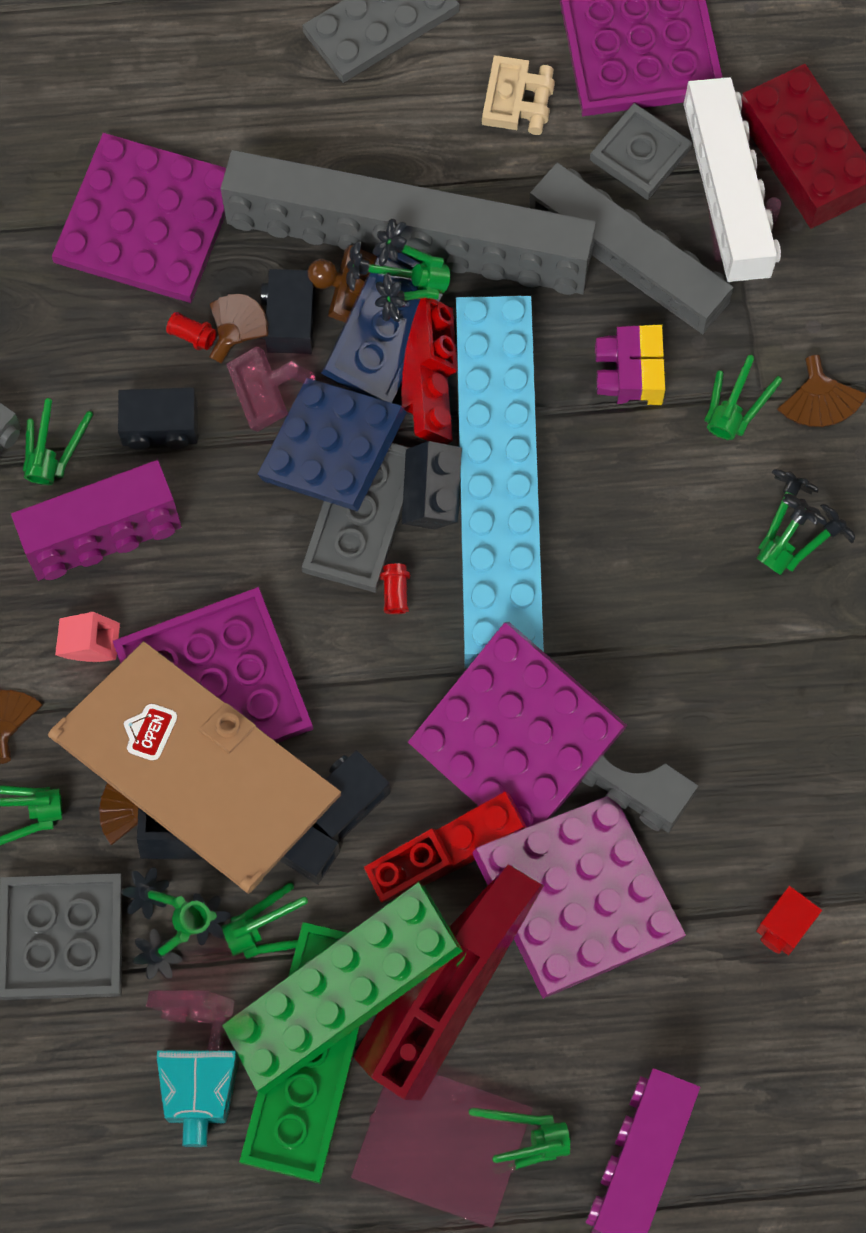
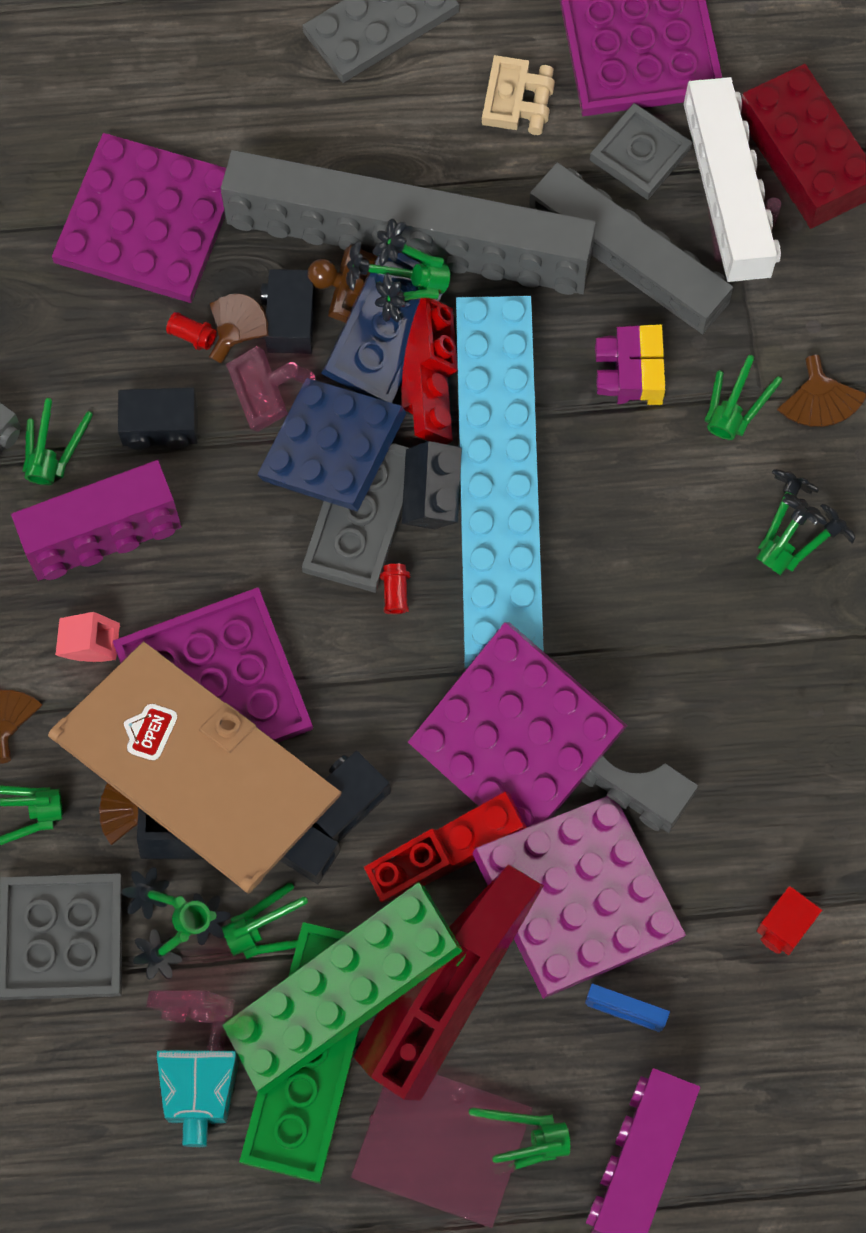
none -> blue tile [585,984,670,1032]

